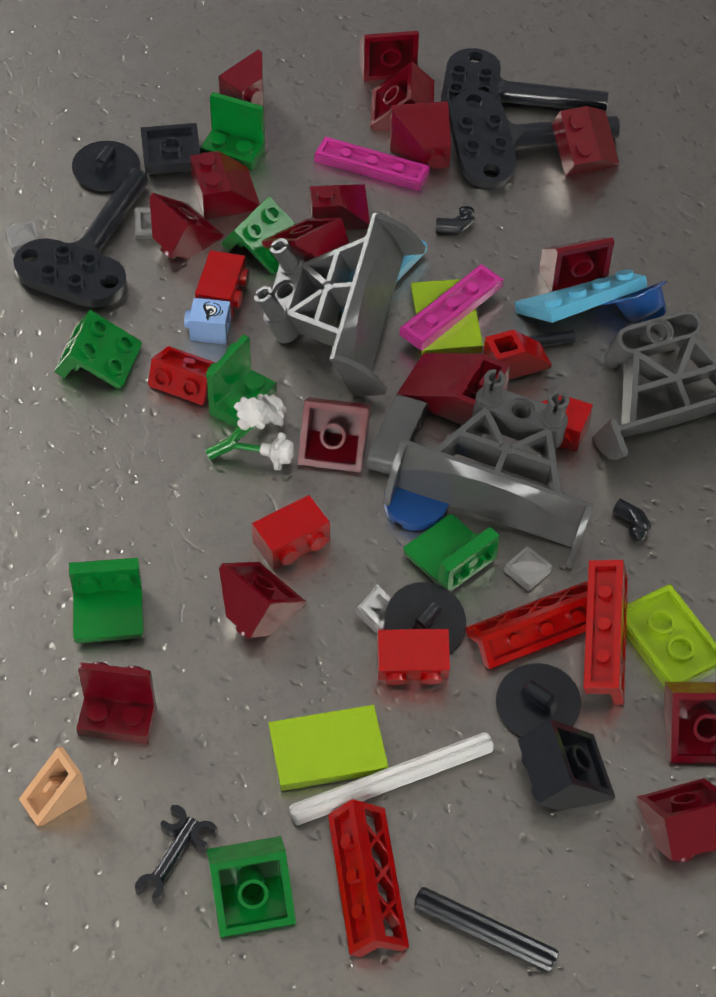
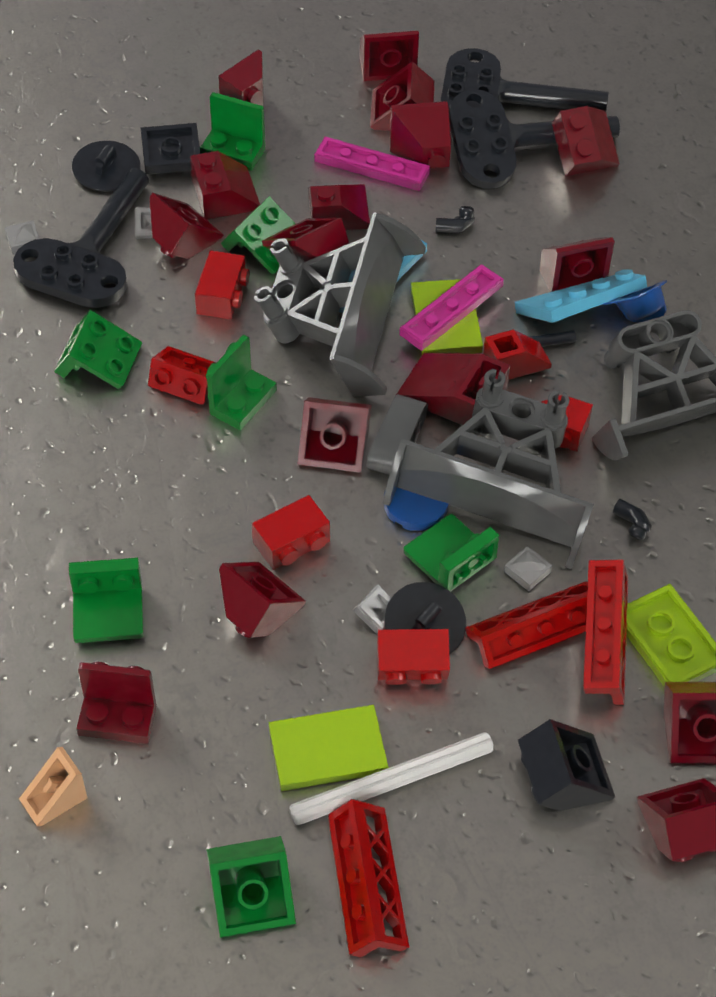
black bar [135,805,218,905] -> none
light blue brick [184,298,231,345] -> none
white plant [205,394,294,470] -> none
black axle [414,887,559,971] -> none
black shield [496,663,581,737] -> none

